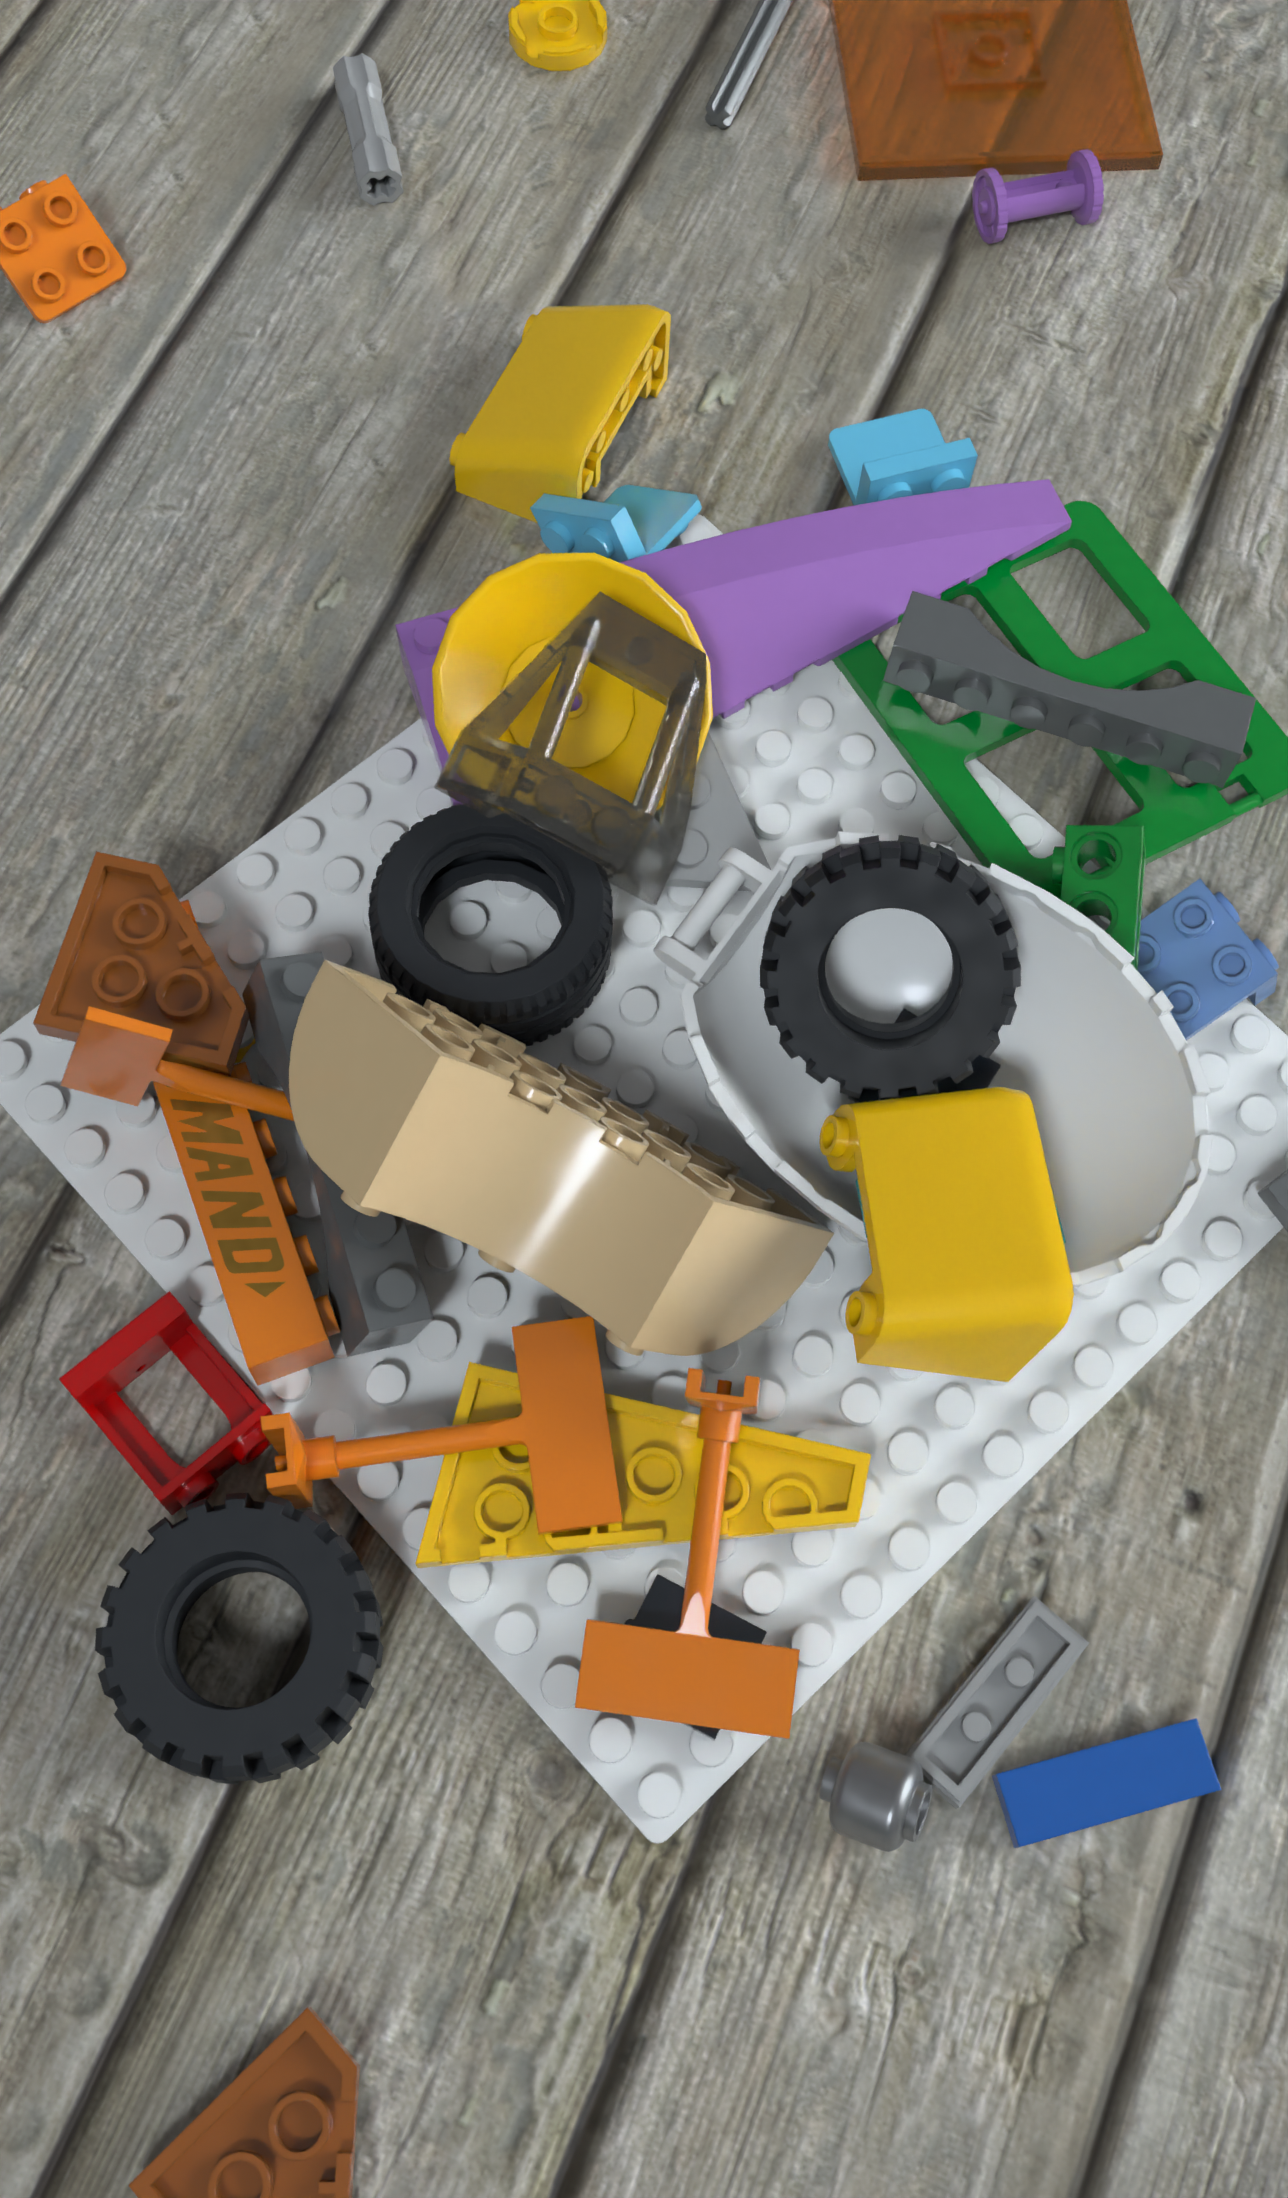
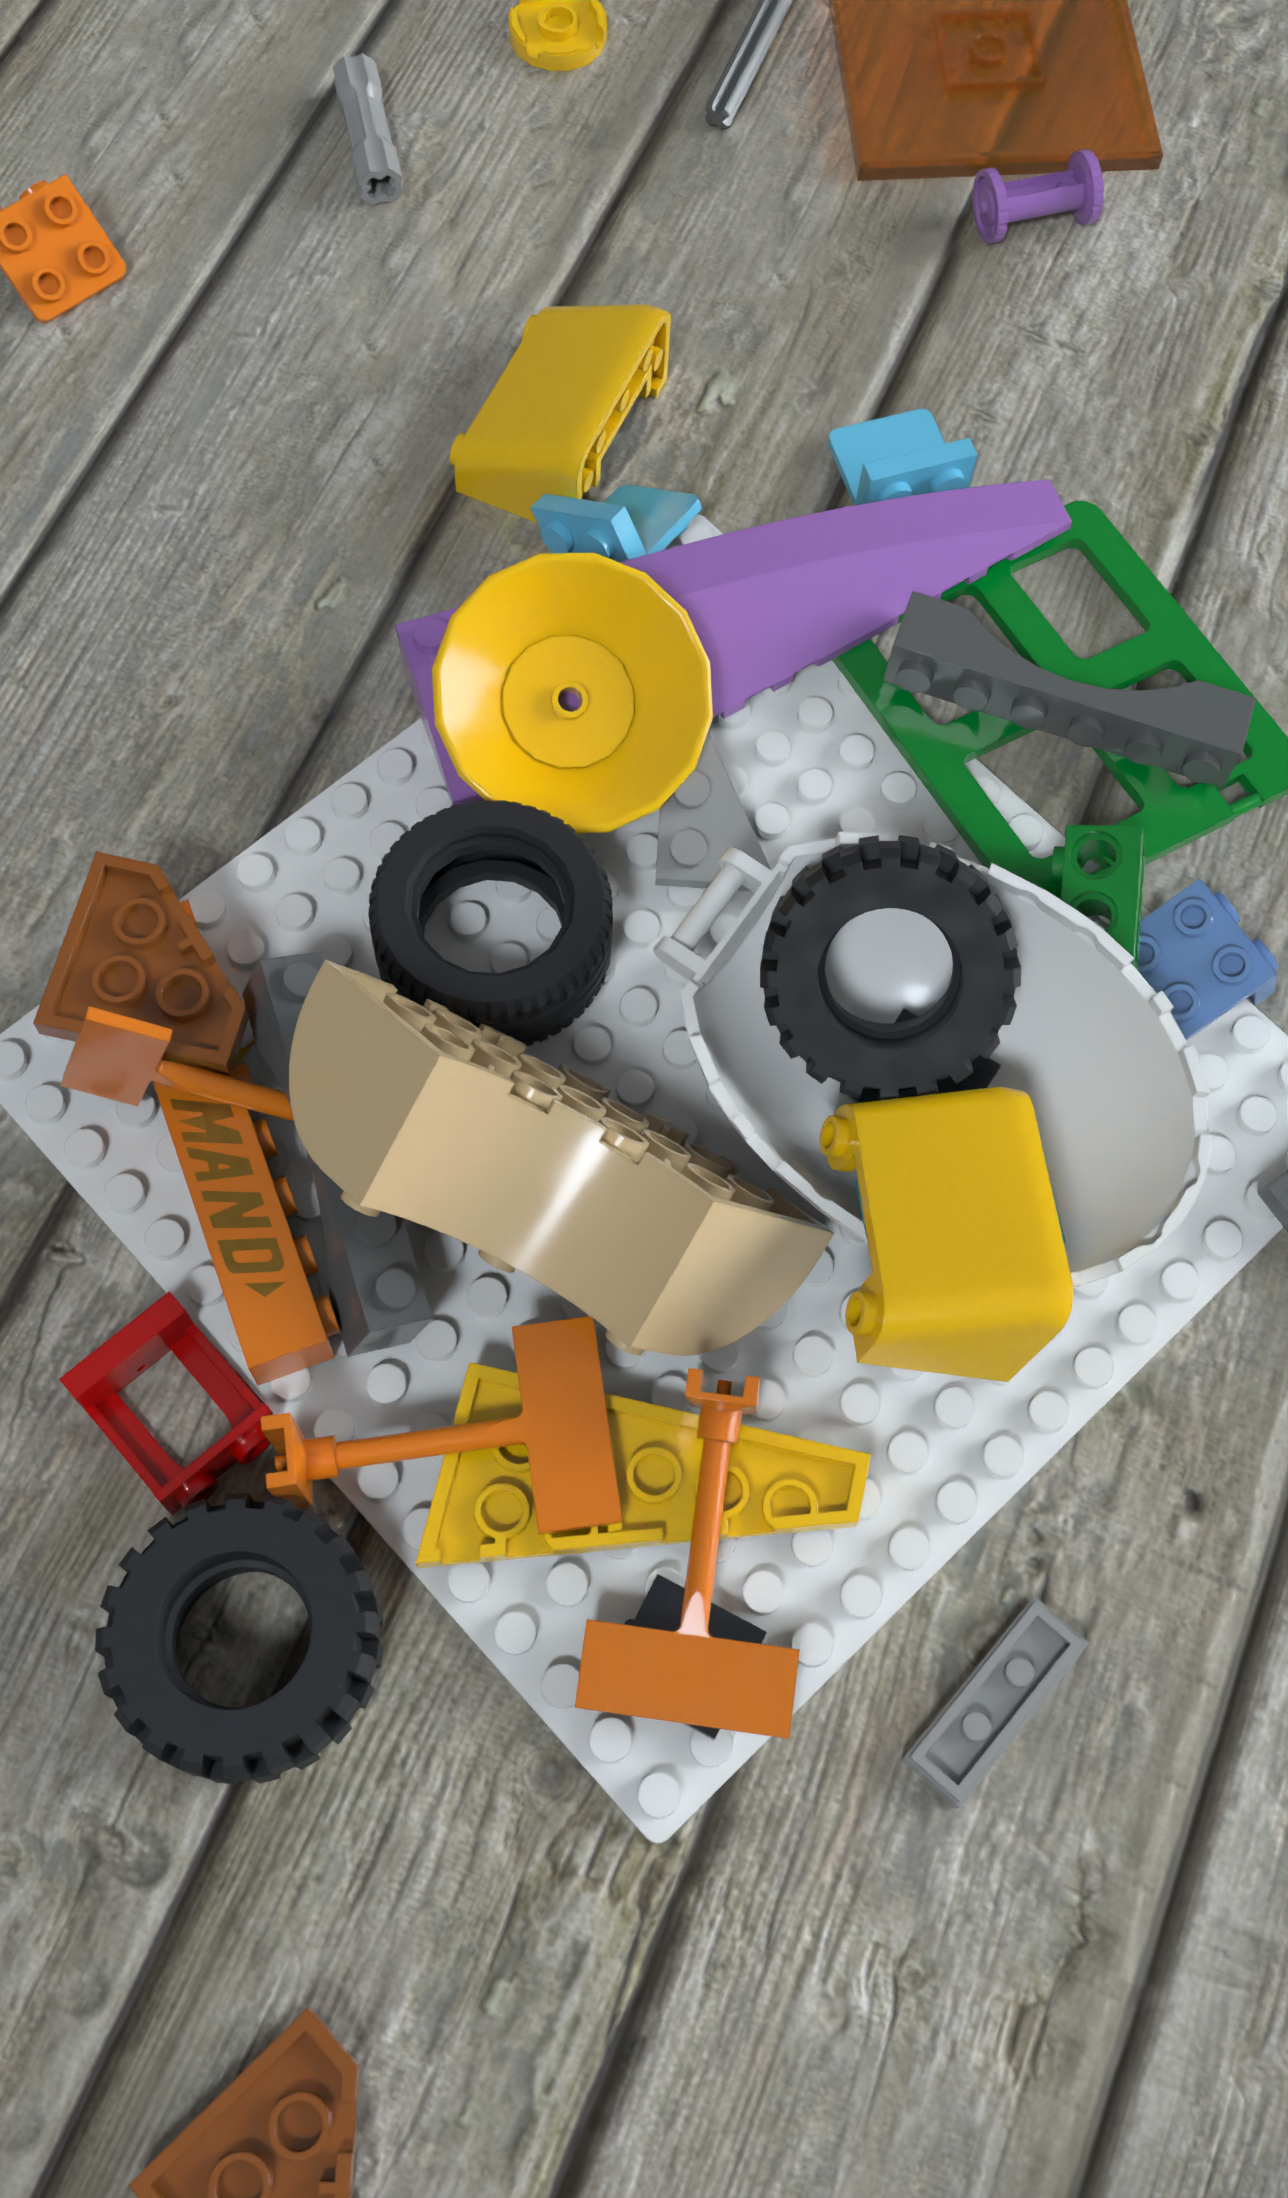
clear smoke windscreen [434,592,706,906] -> none
flat silver head [820,1742,932,1852] -> none
blue tile [992,1718,1222,1848] -> none

